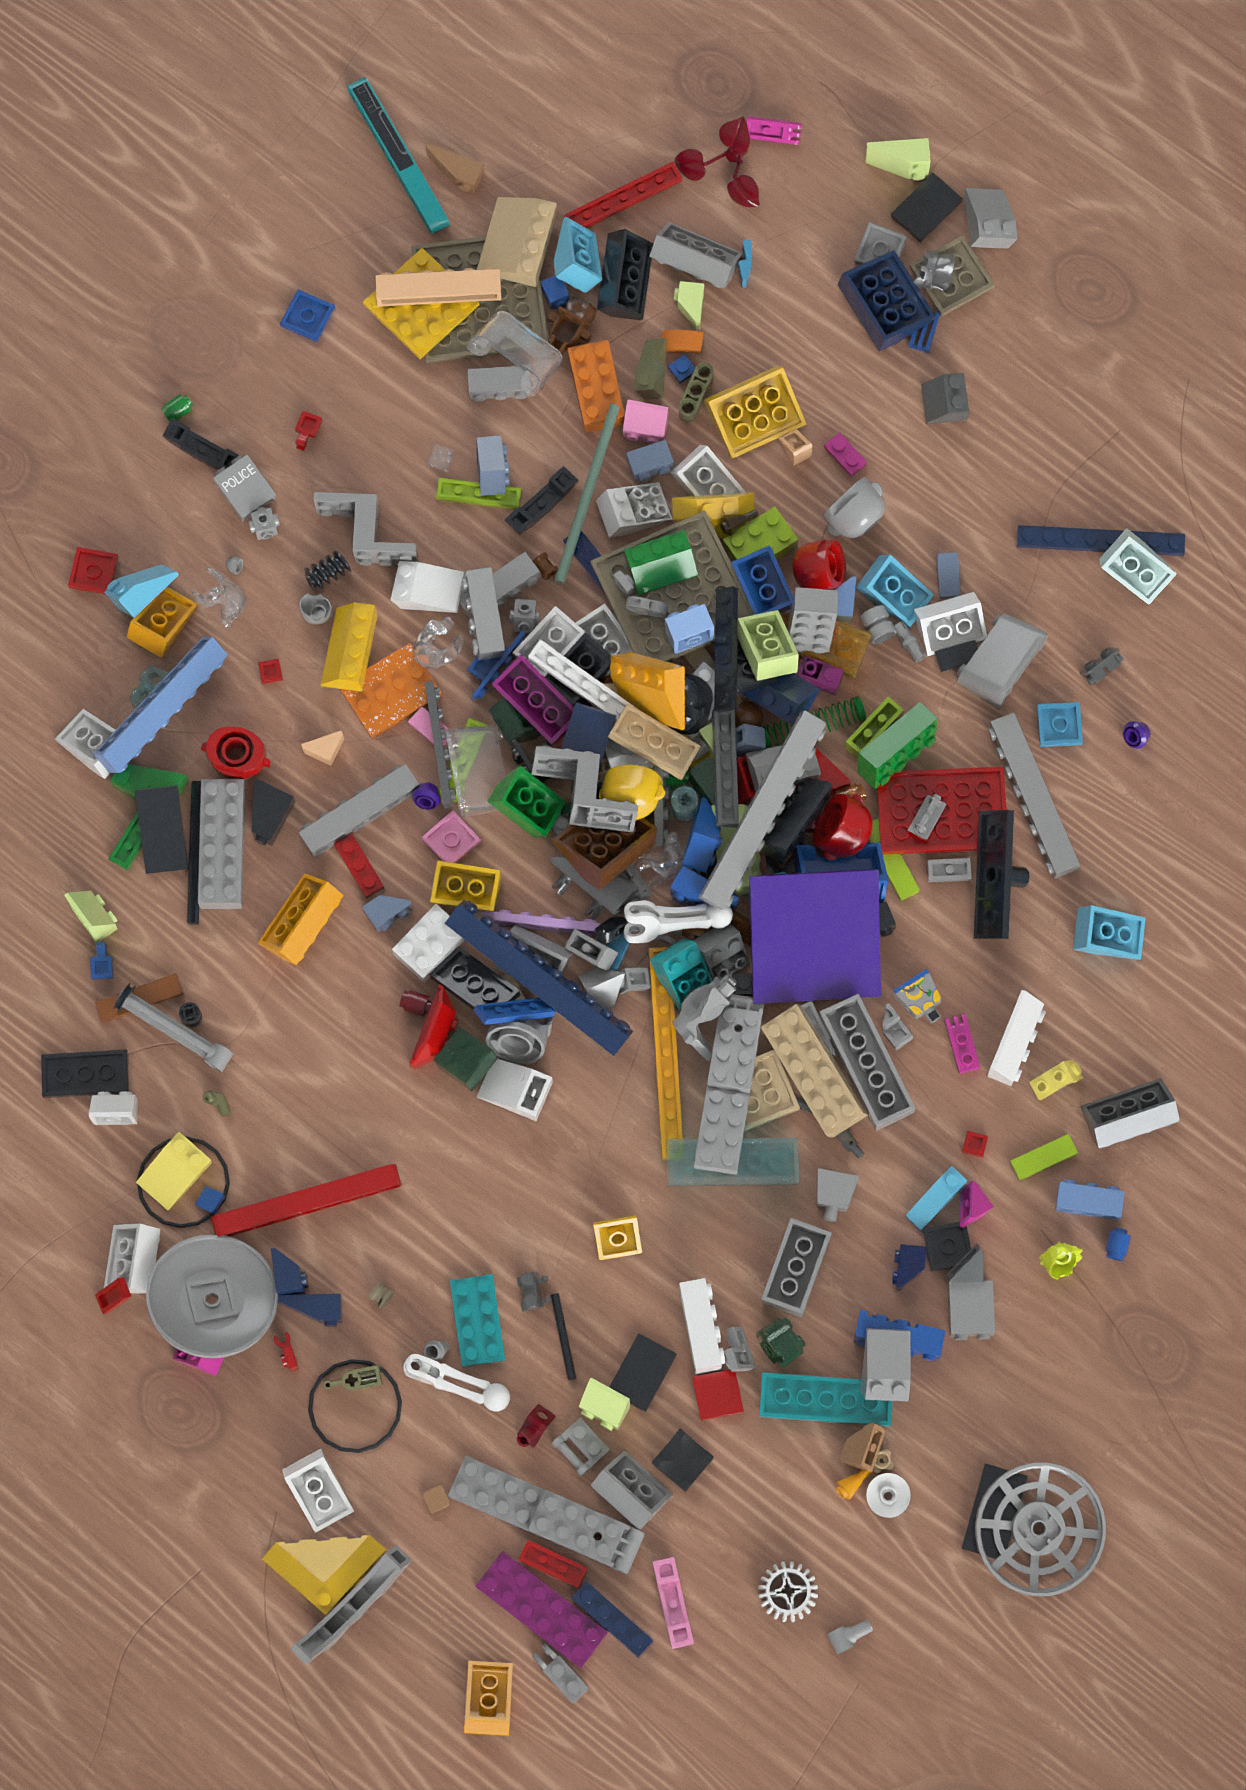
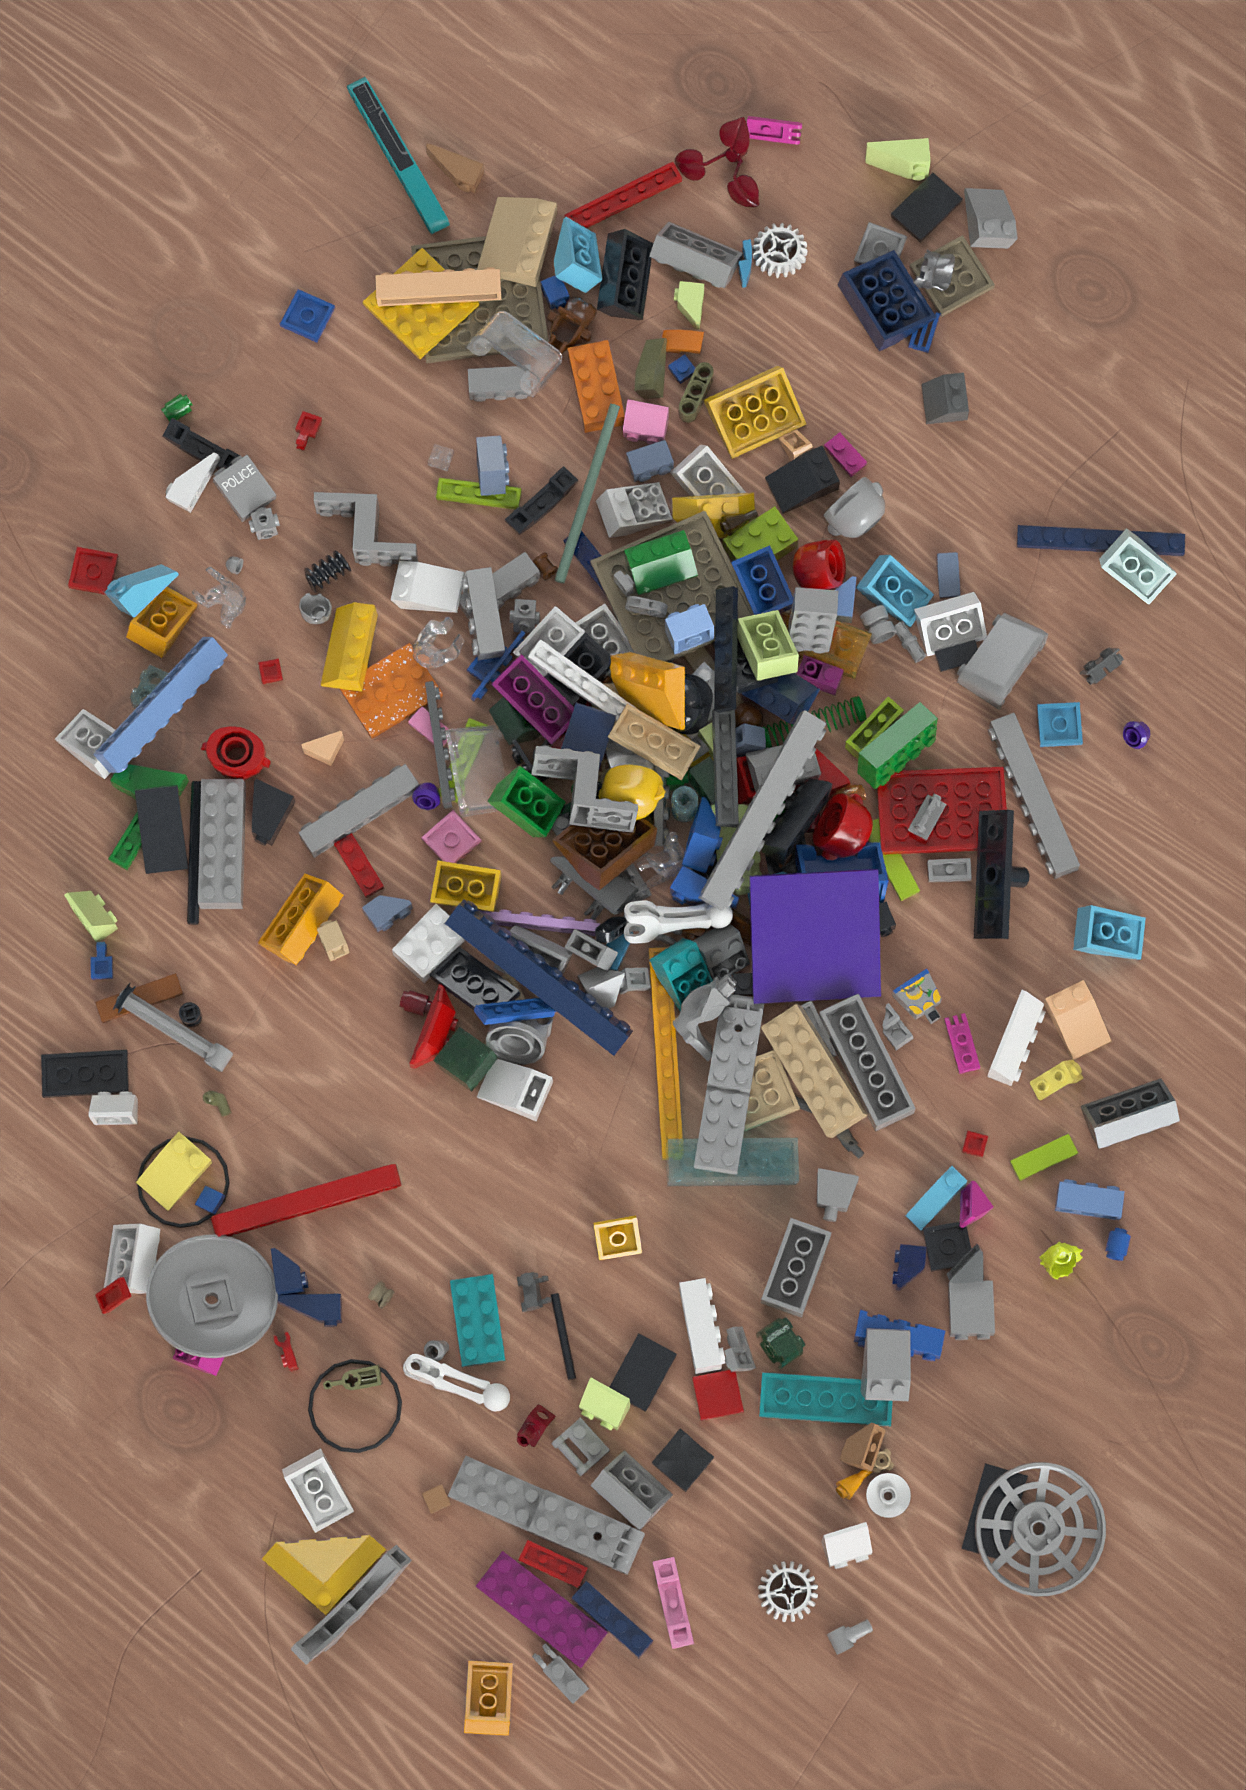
none -> white slope [166,453,221,513]
none -> tan brick [317,920,350,962]
none -> white gear [752,223,808,278]
none -> black slope [765,446,840,514]
none -> white slope [821,1522,872,1569]
none -> light nougat slope [1044,980,1111,1060]

